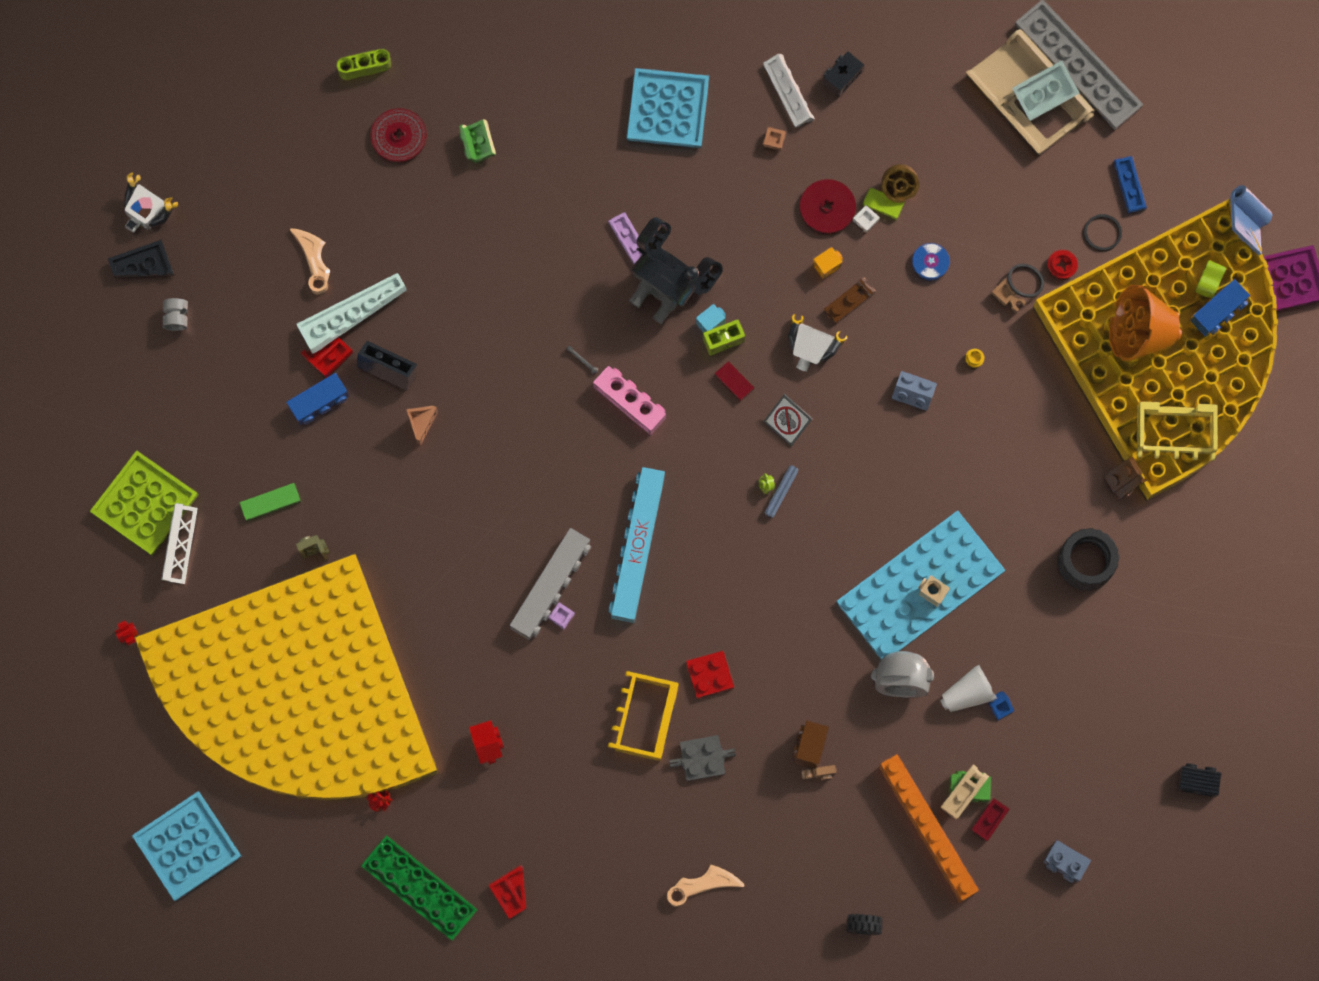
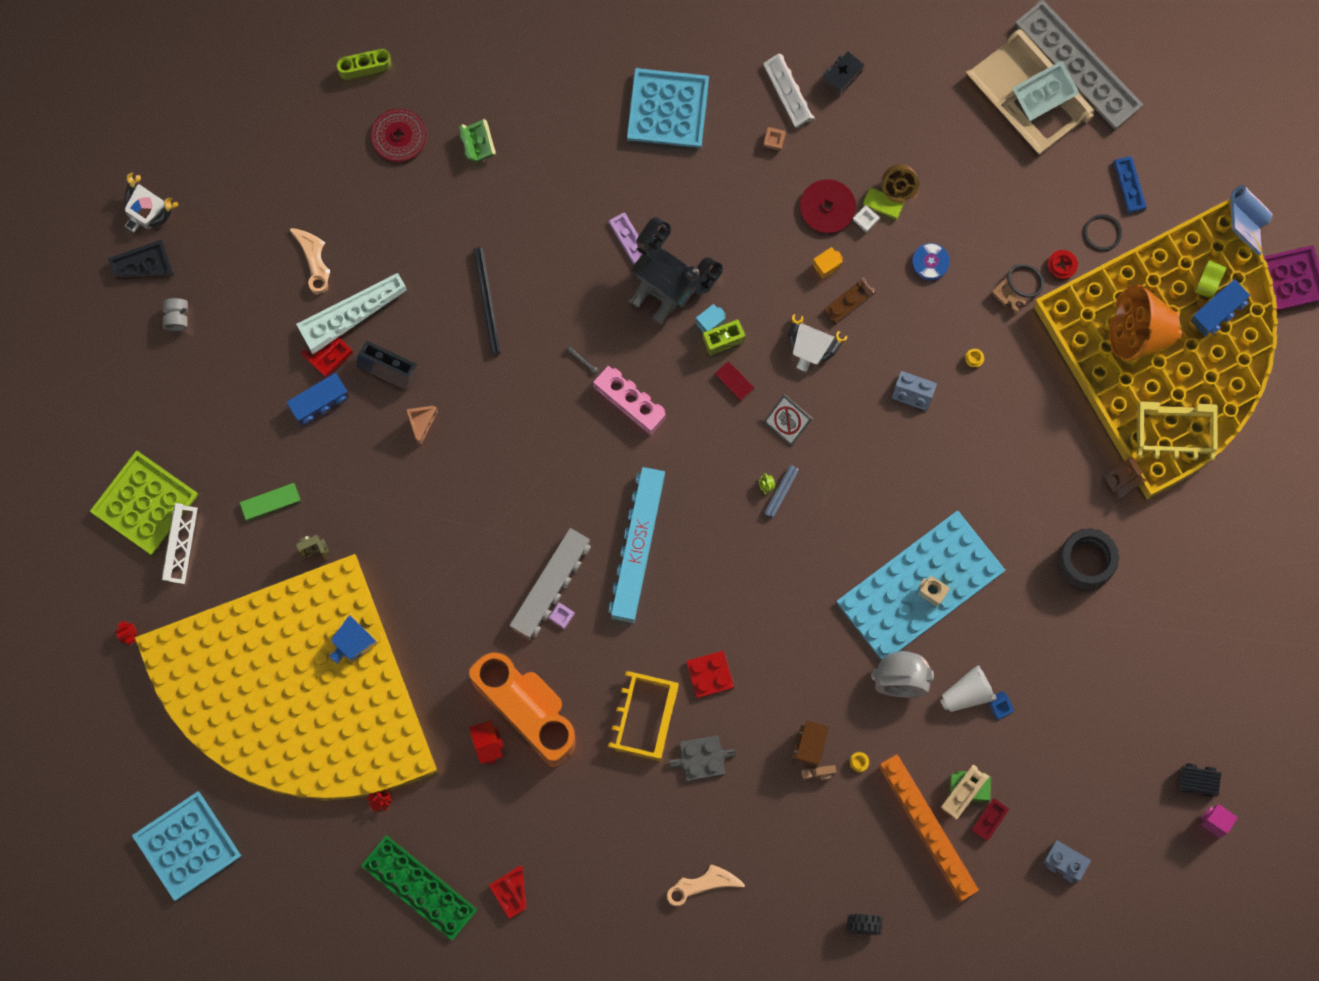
none -> blue torso [329,615,377,664]
none -> orange piece [469,653,575,767]
none -> black axle [473,247,501,355]
none -> yellow plate [849,752,869,772]
none -> dark pink brick [1201,804,1238,838]

